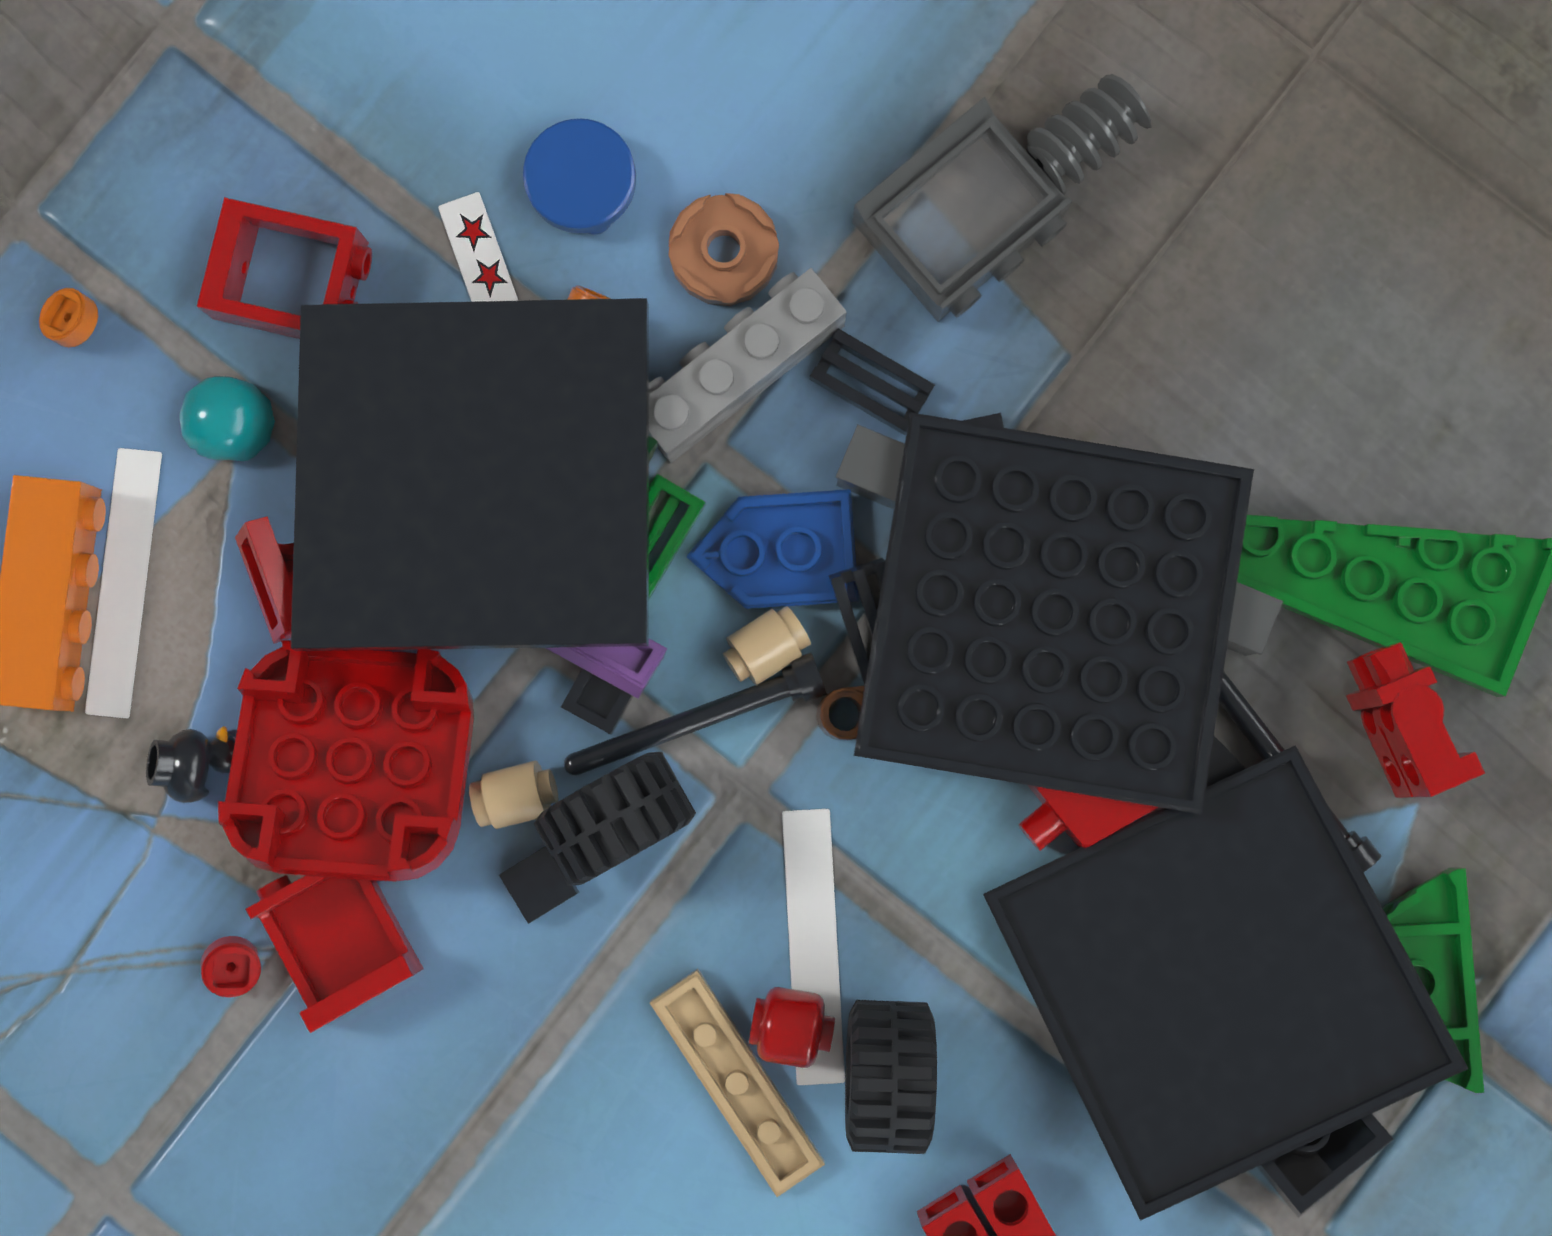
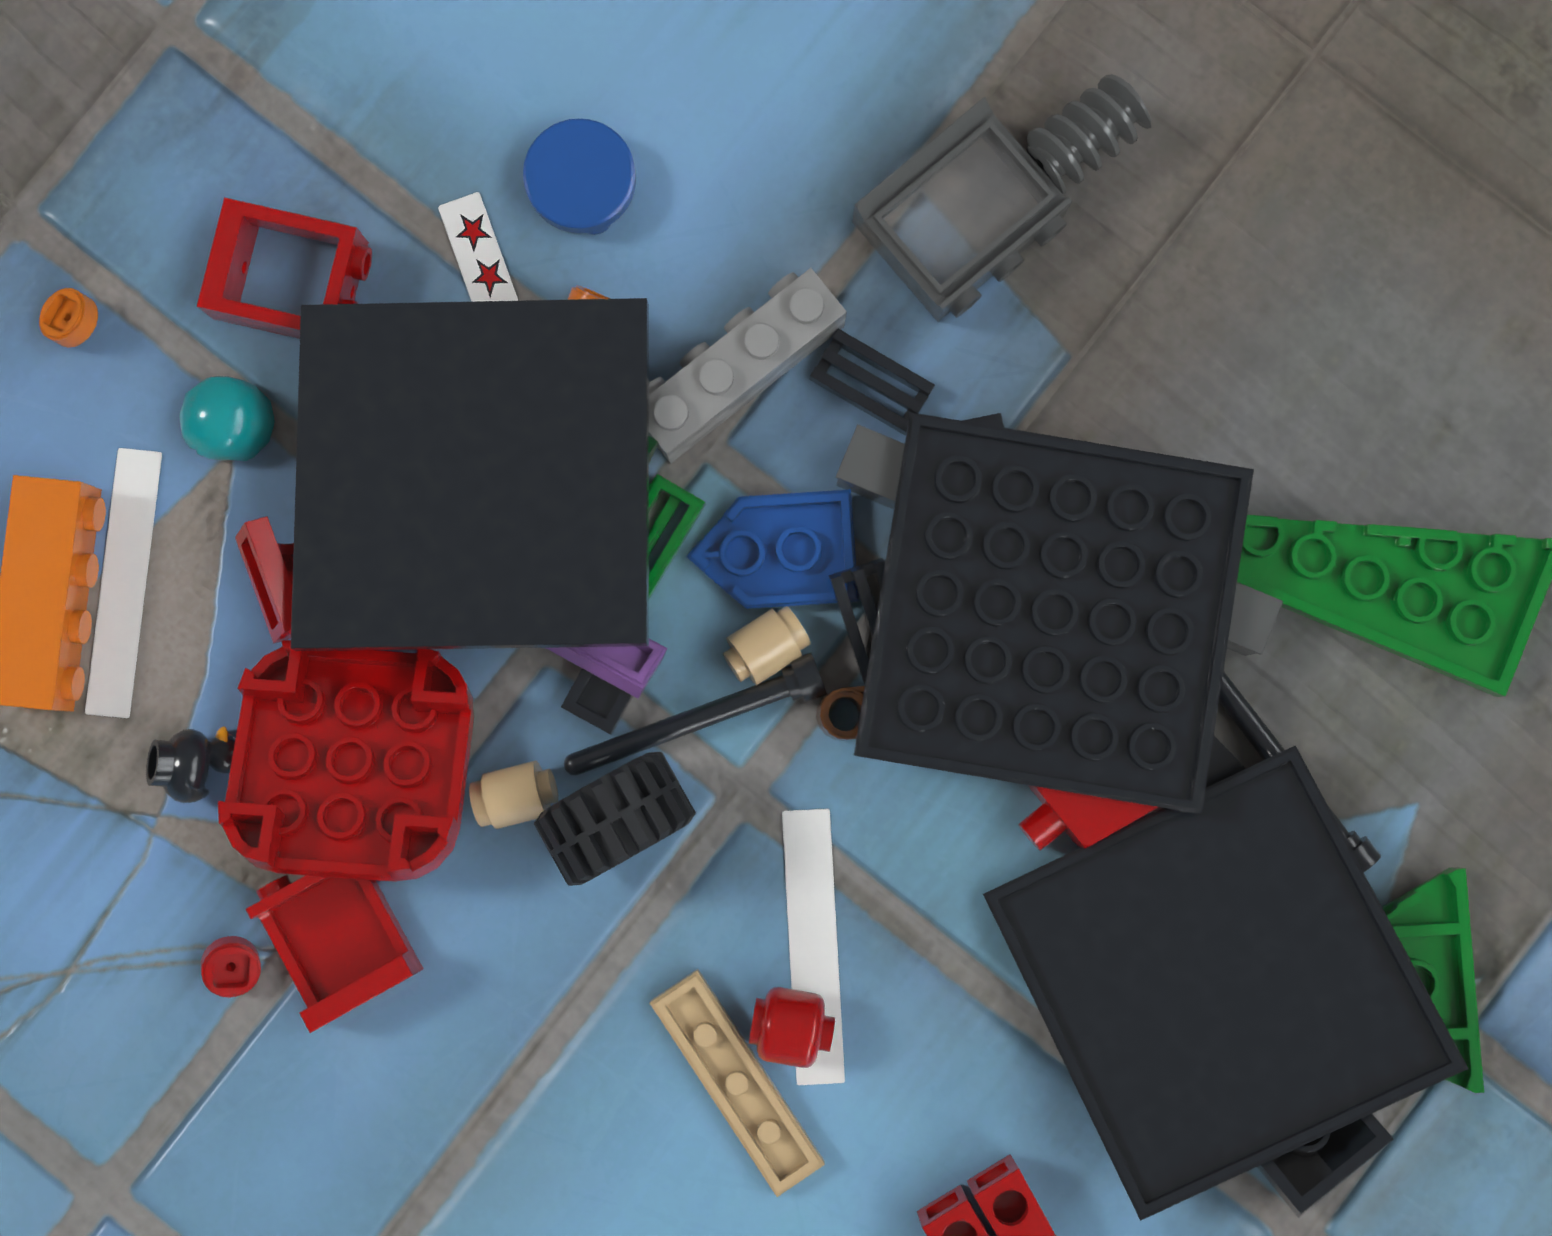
black tile [499,846,579,924] -> none
nougat tile [668,193,779,306] -> none
black tyre [845,1000,937,1154] -> none
red hips [1346,642,1486,798] -> none

